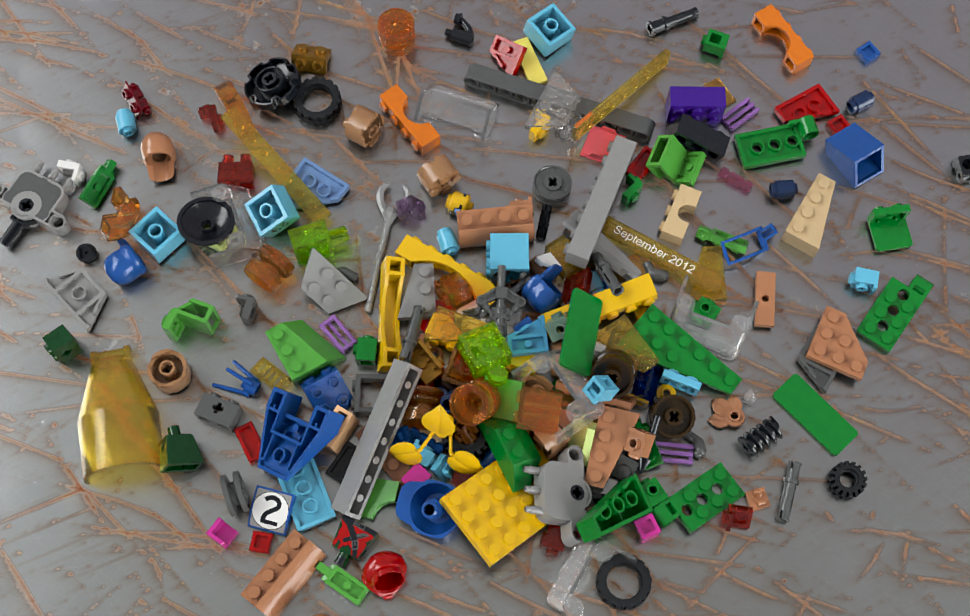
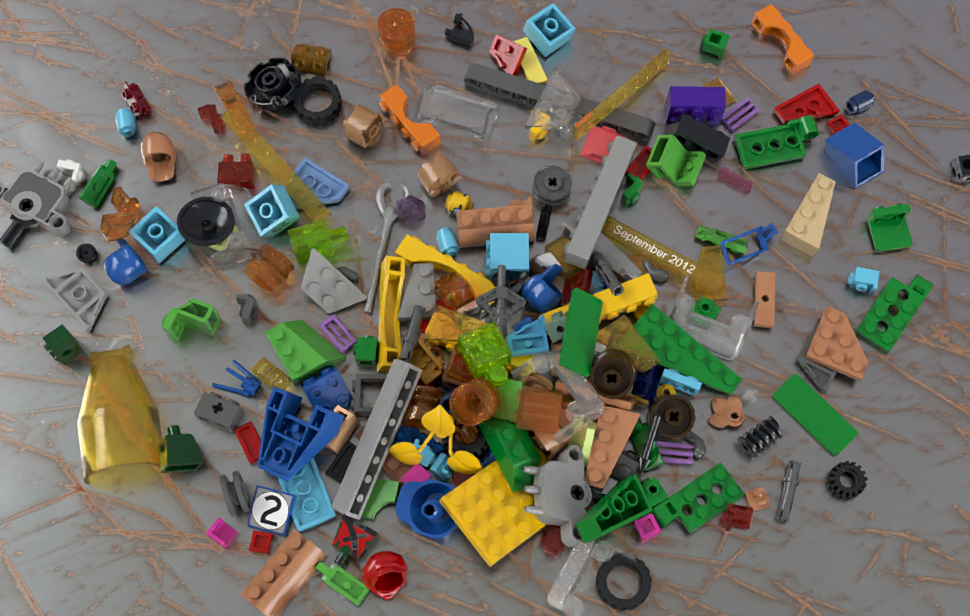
medium nougat brick [147,349,191,394] -> none
medium azure brick [582,375,620,405] -> none
nougat brick [624,427,656,460] -> none
black pin [646,7,699,37] -> none
tan arch [658,184,702,246] -> none
dark blue brick [769,180,798,199] -> none
blue tile [855,41,881,65] -> none

